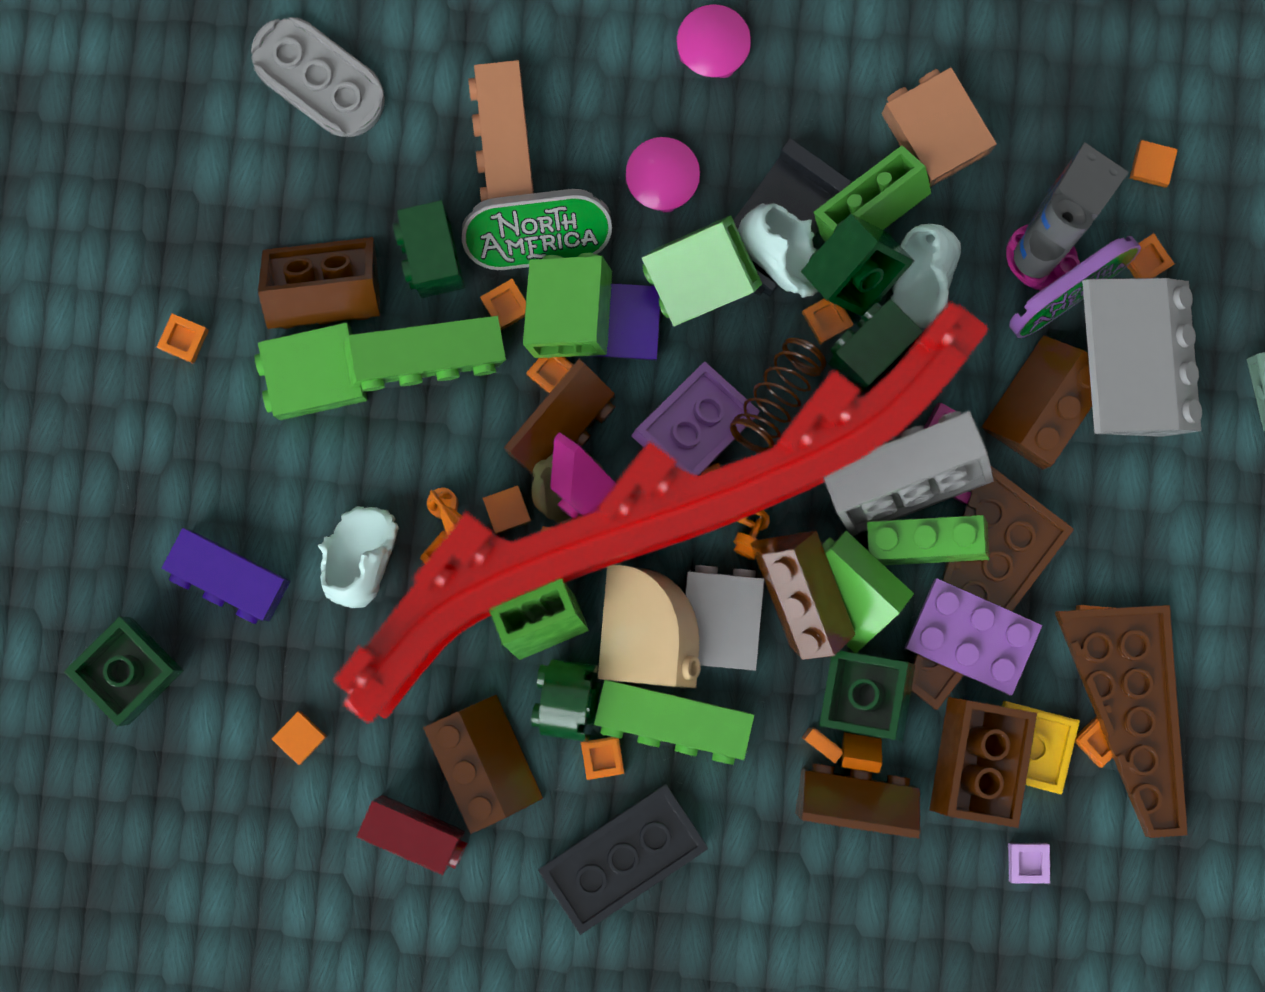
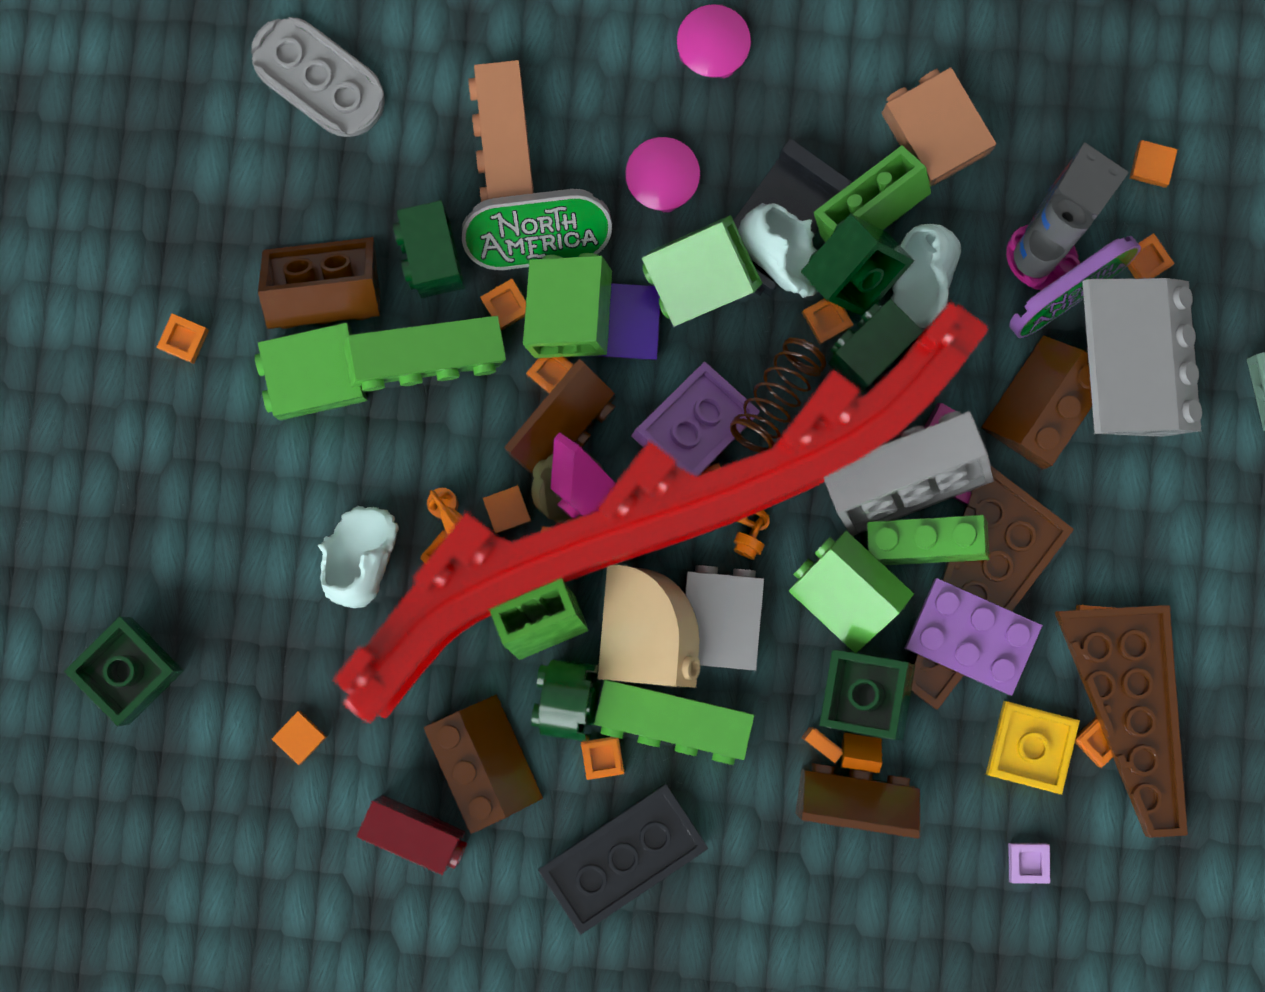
dark purple brick [161,528,291,624] -> none
slope [750,530,856,660] -> none
reddish brown slope [929,697,1037,828] -> none

